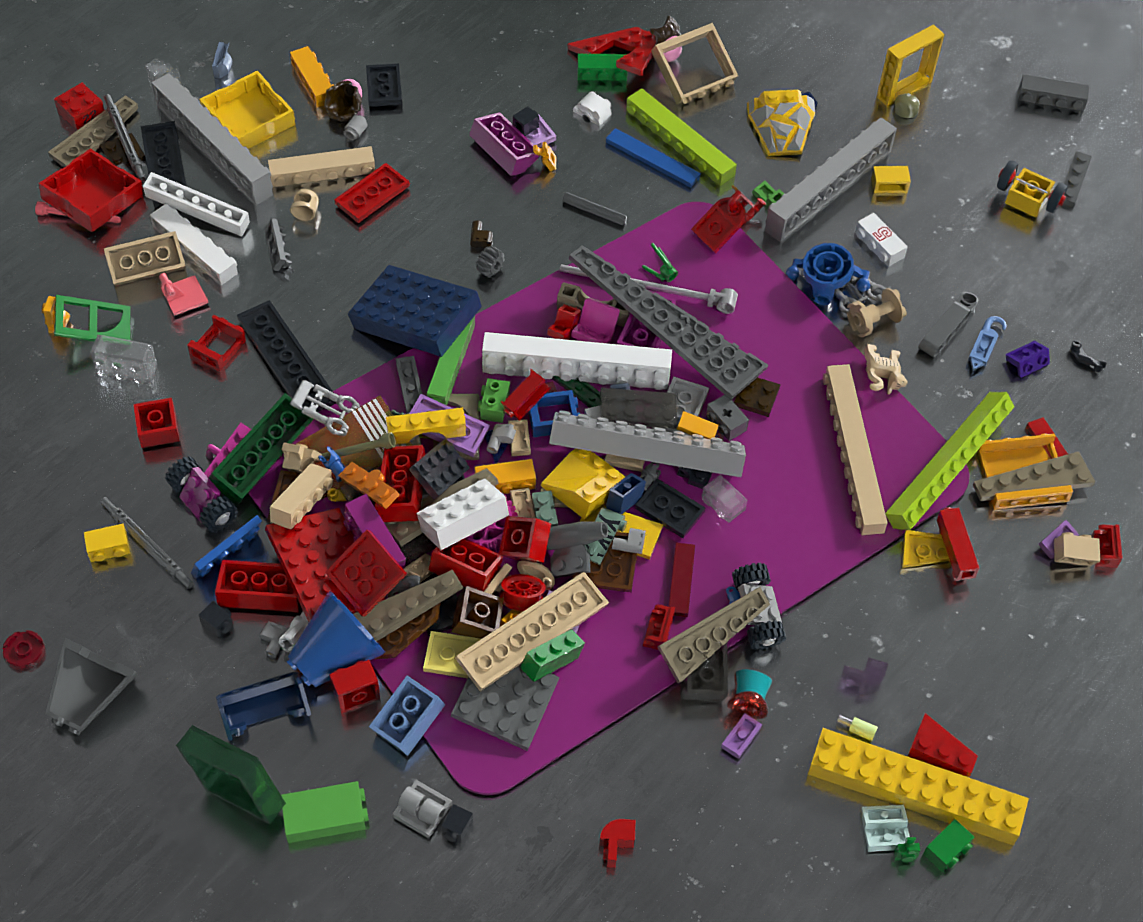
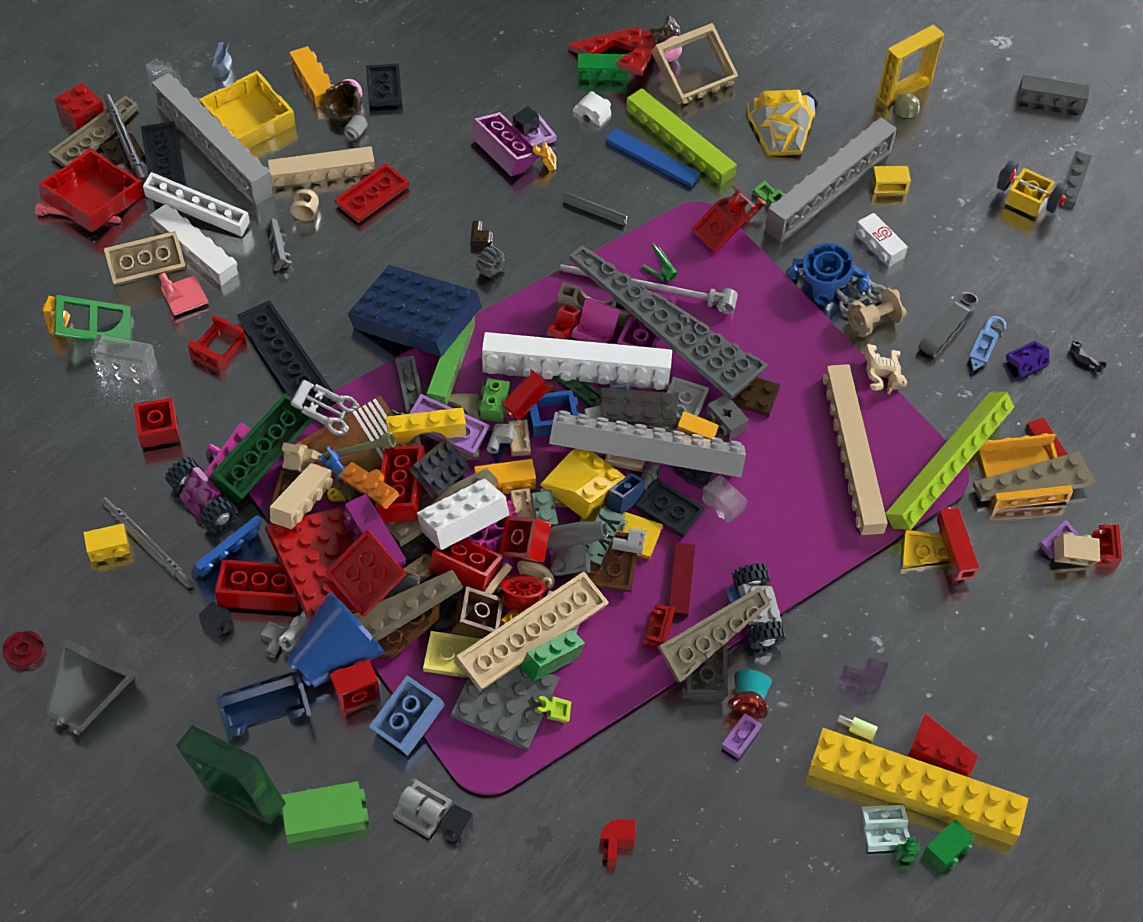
none -> lime plate [534,696,571,723]

